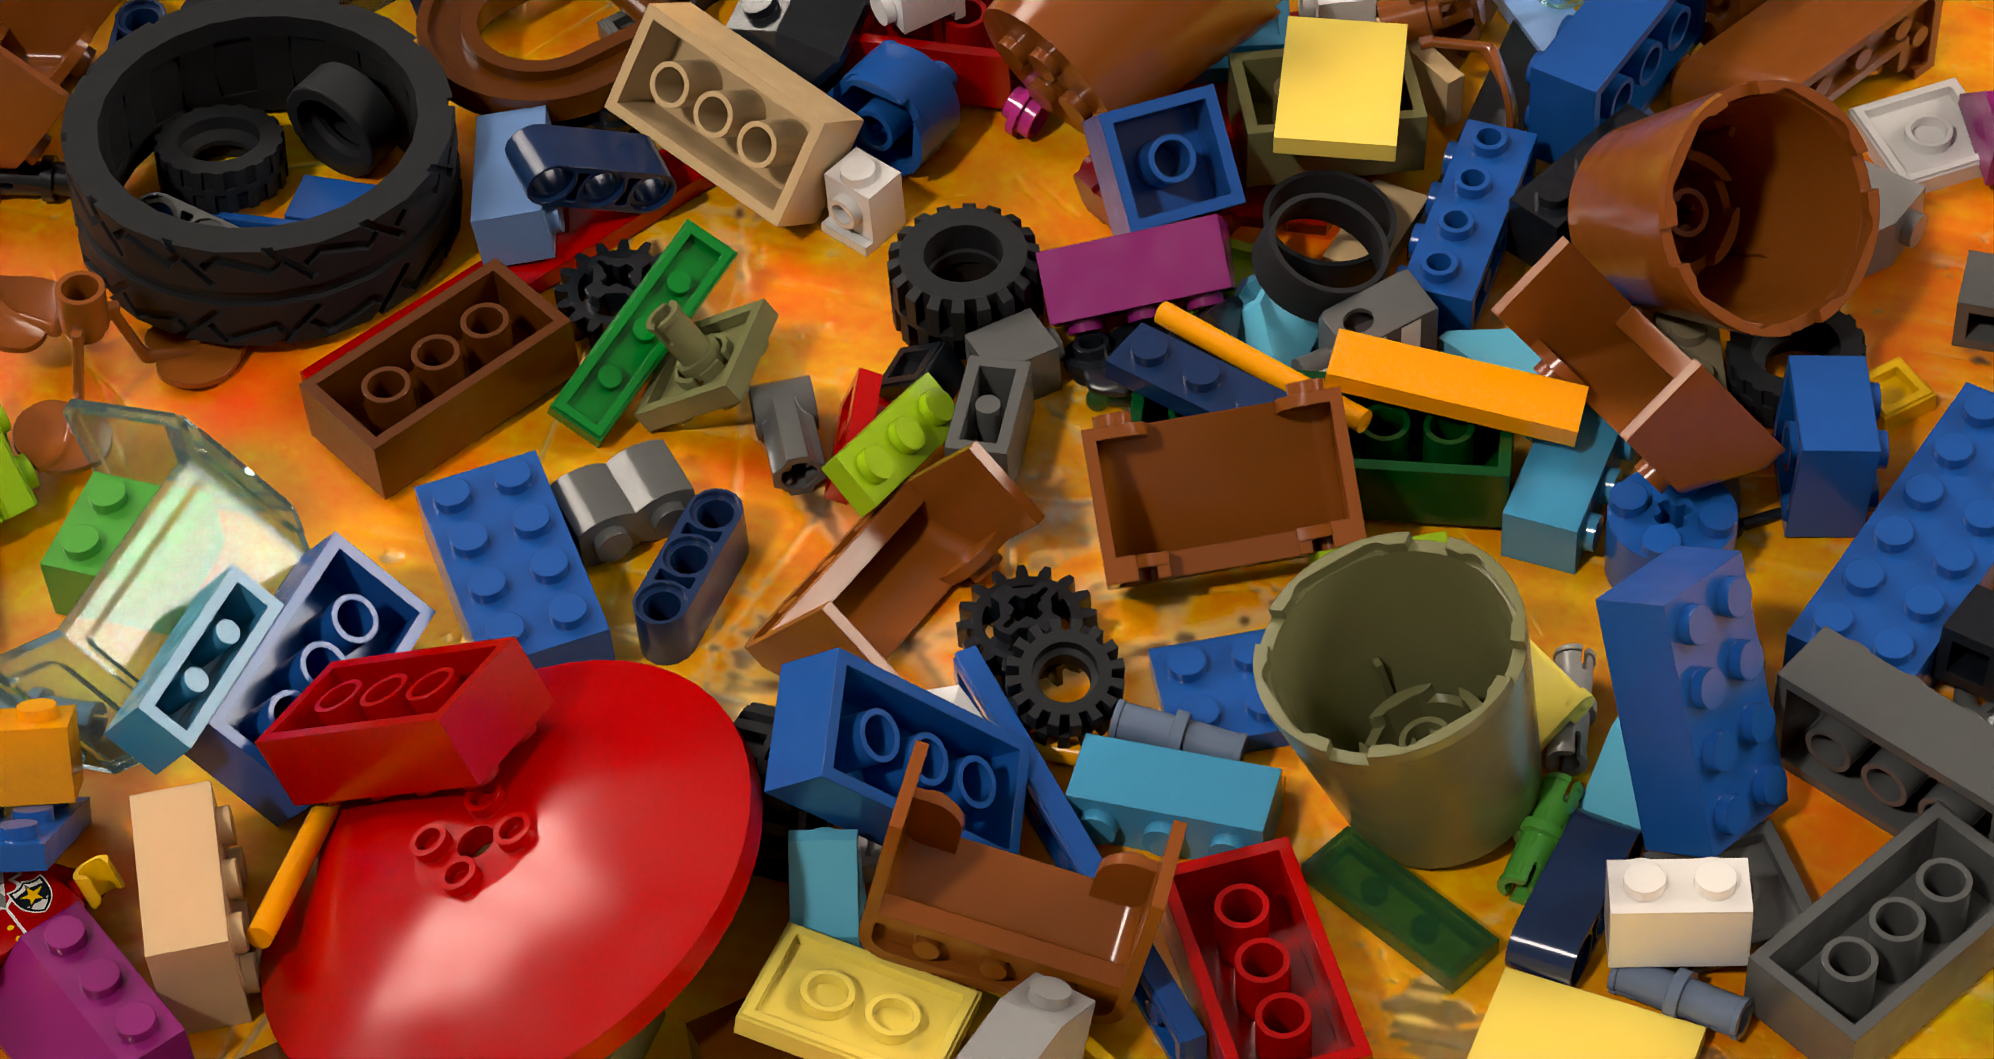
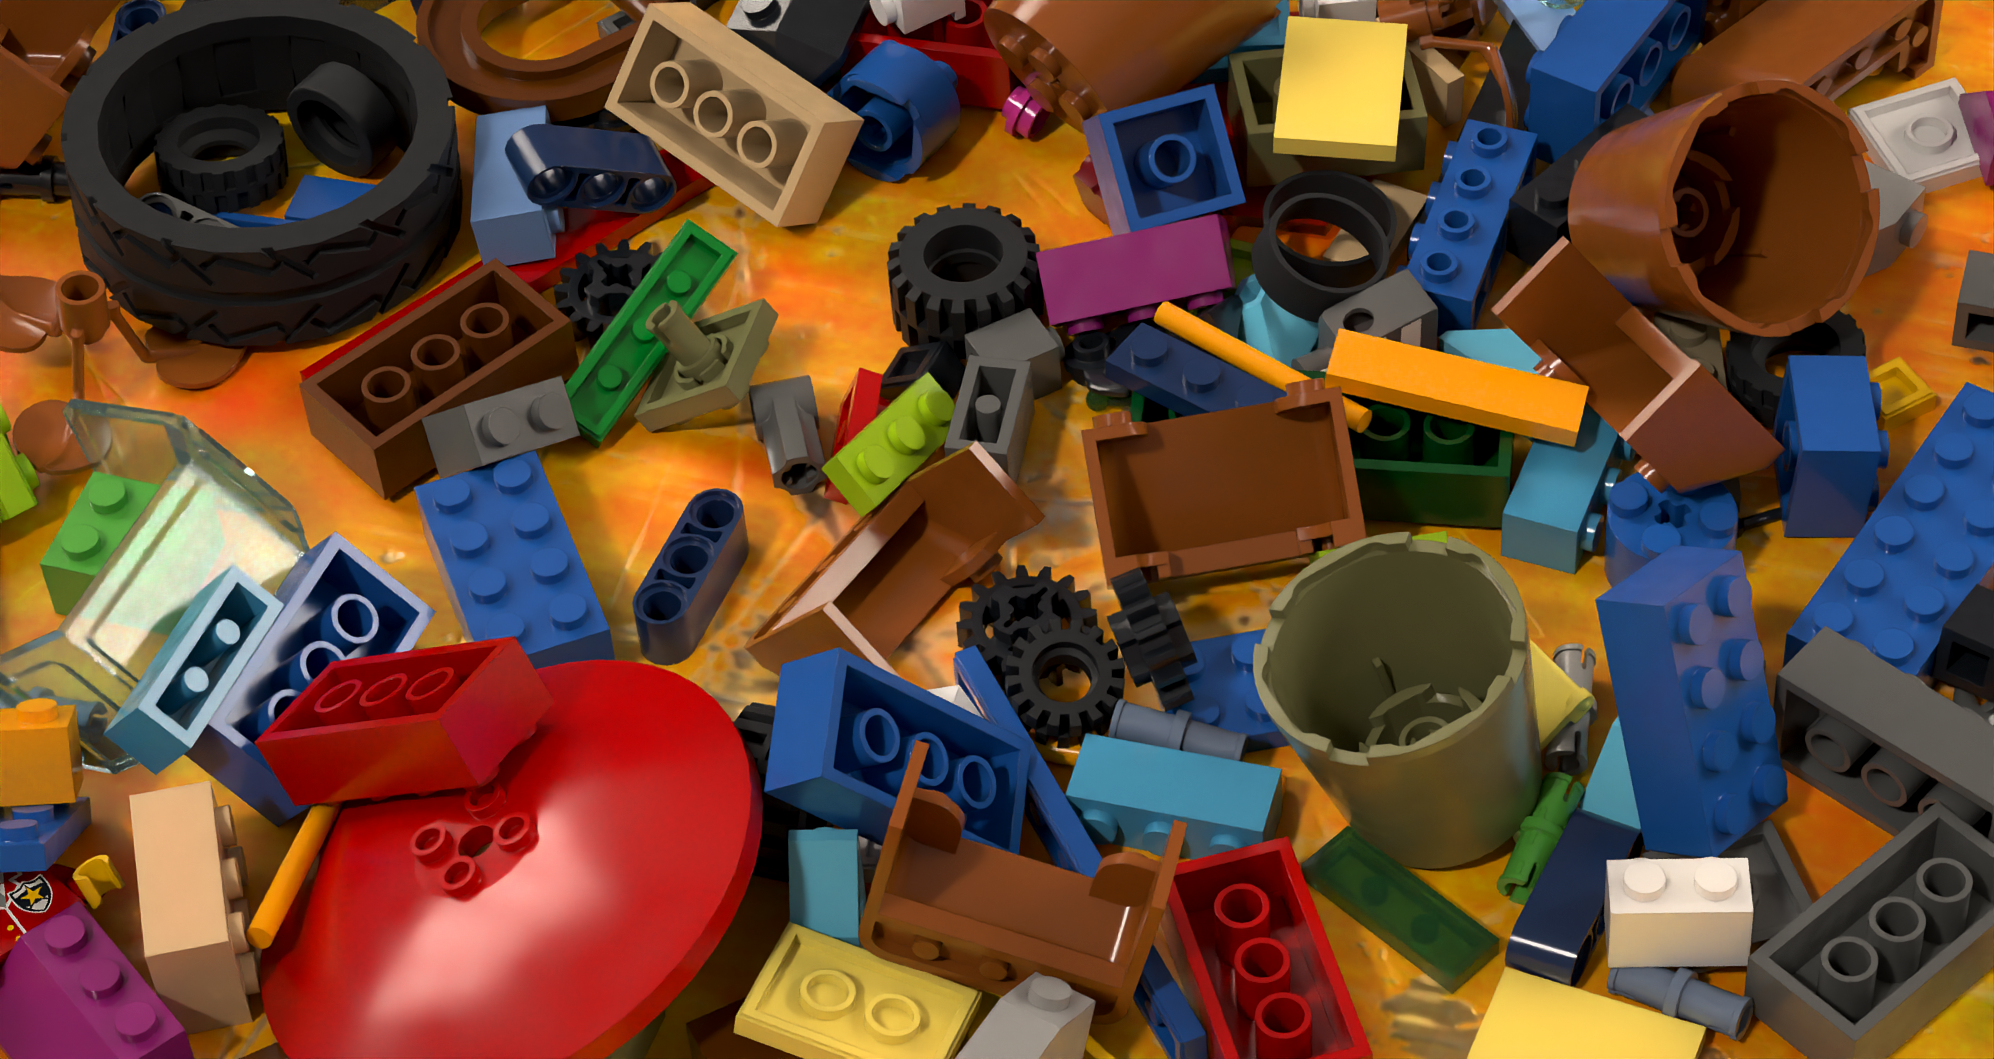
dark grey brick [550,439,695,566] -> none
white brick [821,147,906,257] -> none
none -> dark grey brick [421,376,580,479]
none -> black gear [1107,567,1198,712]

